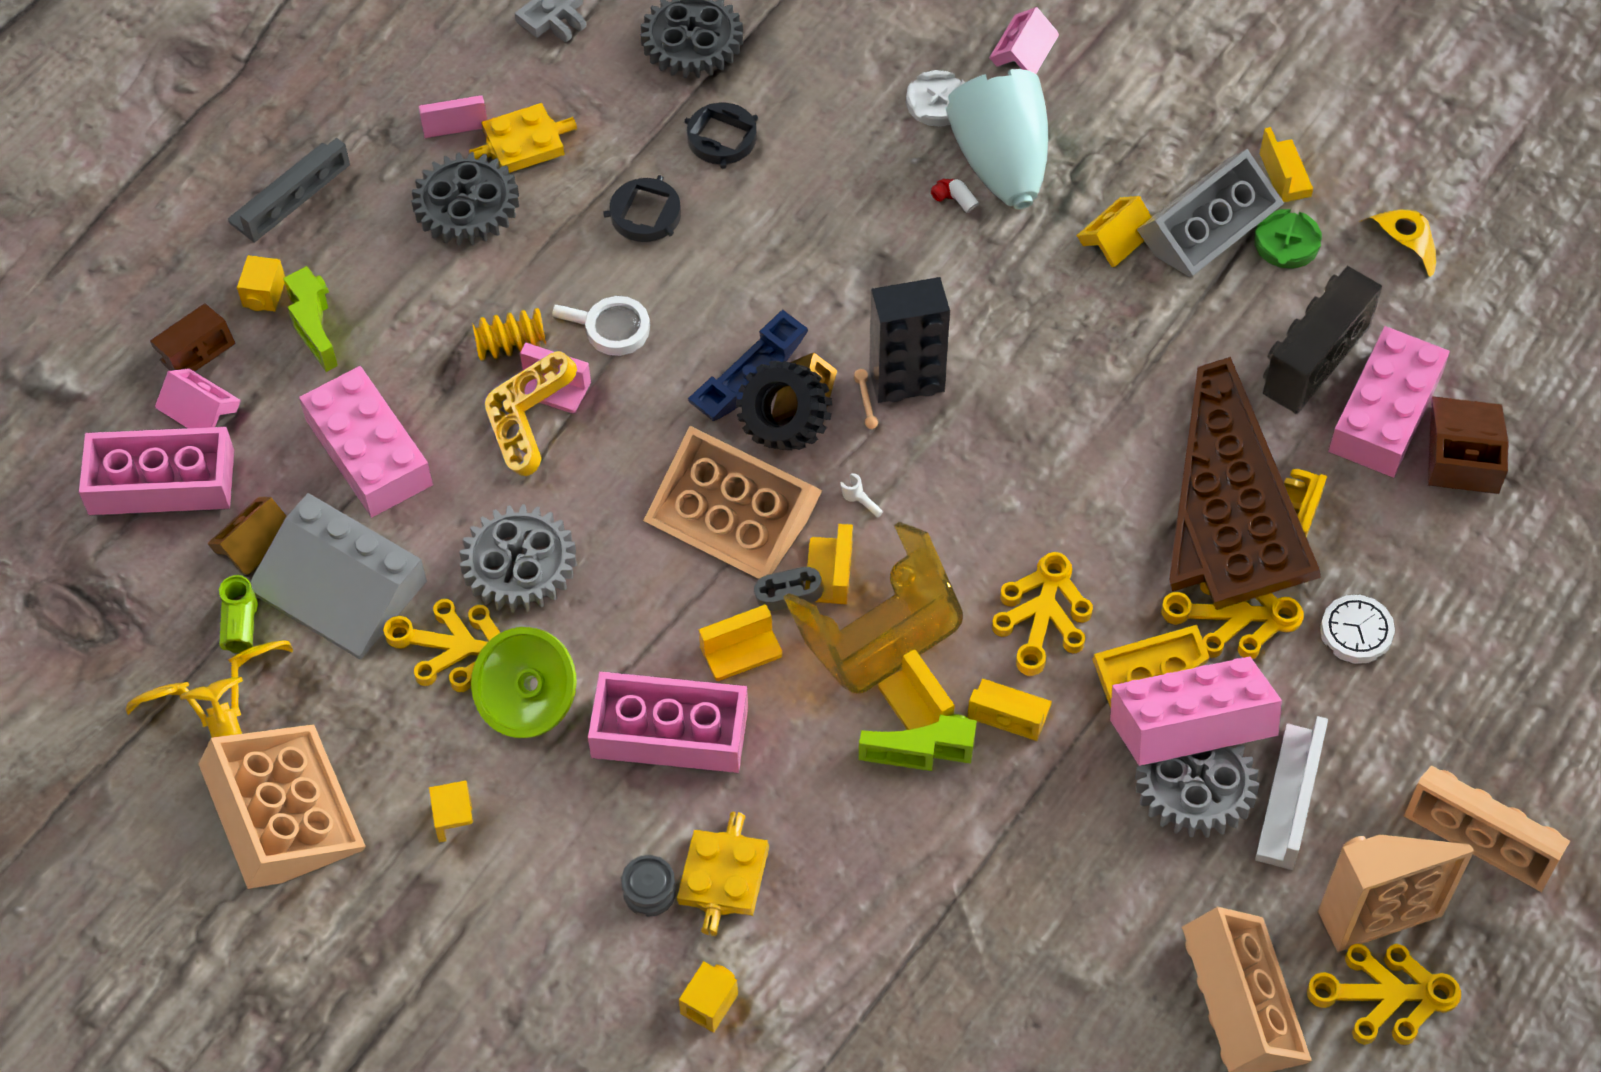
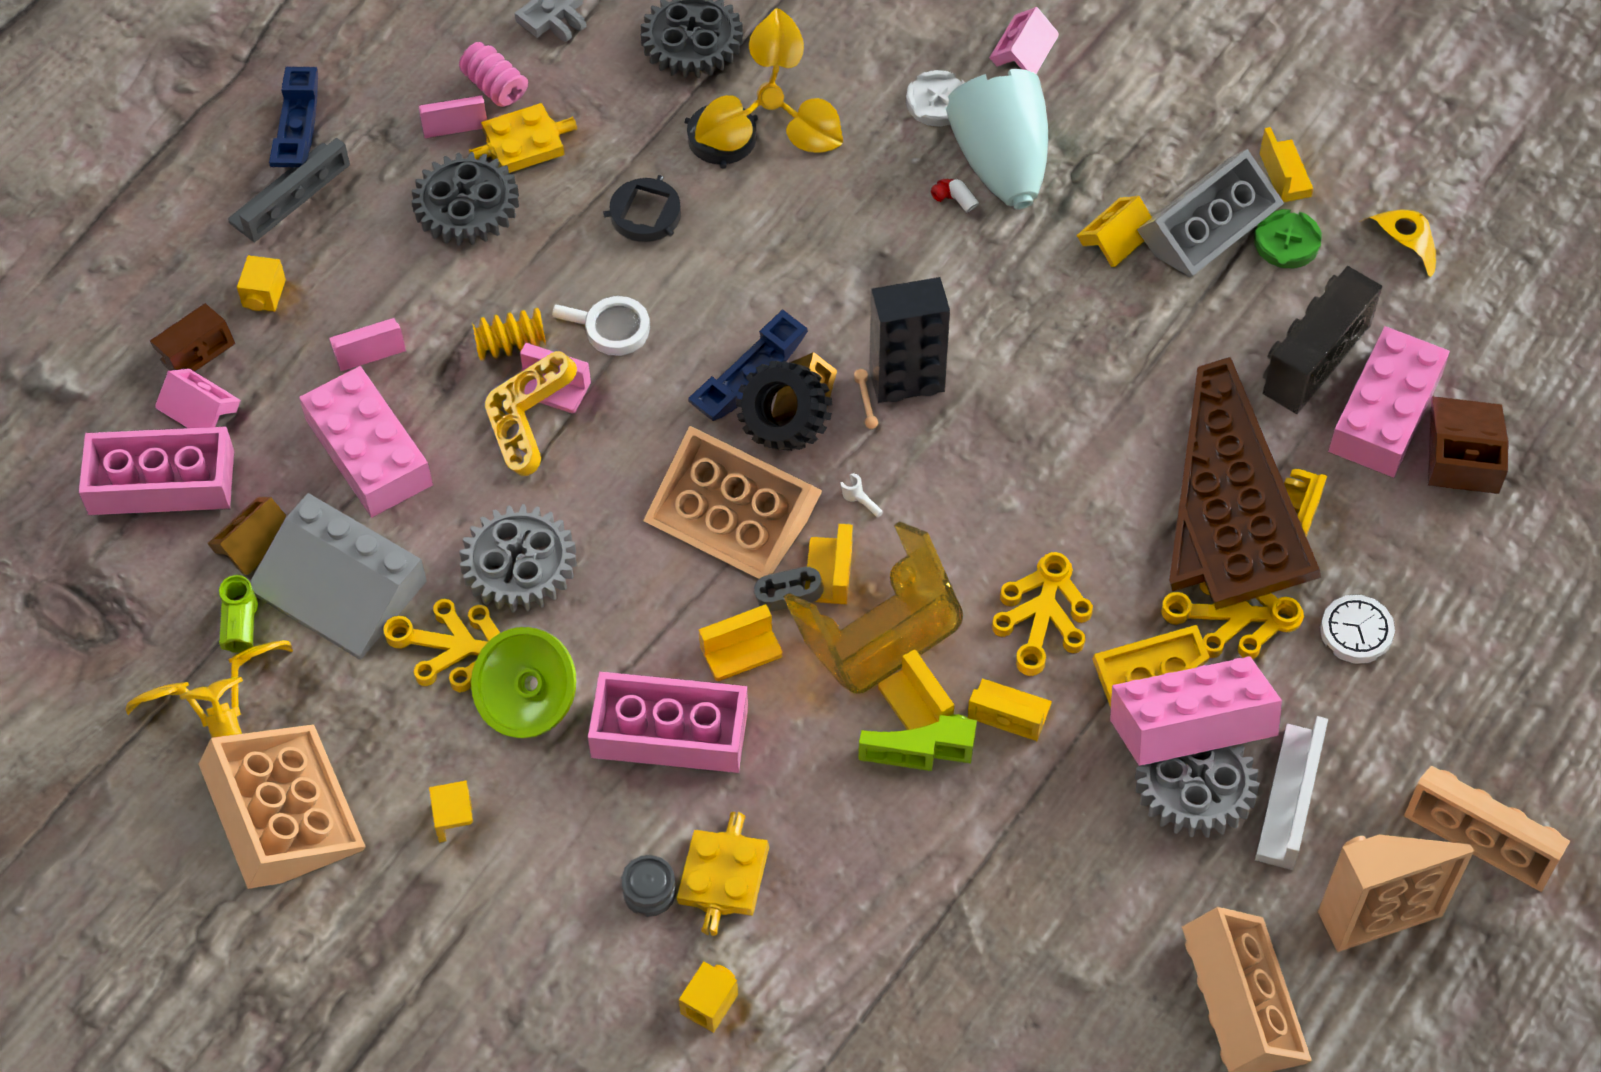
lime slope [283,266,338,372] -> none
yellow plant [1307,944,1461,1045] -> none
none -> dark blue slope [269,67,318,167]
none -> bright pink panel [329,318,406,371]
none -> bright pink piece [459,42,528,107]
none -> yellow plant [695,8,843,153]

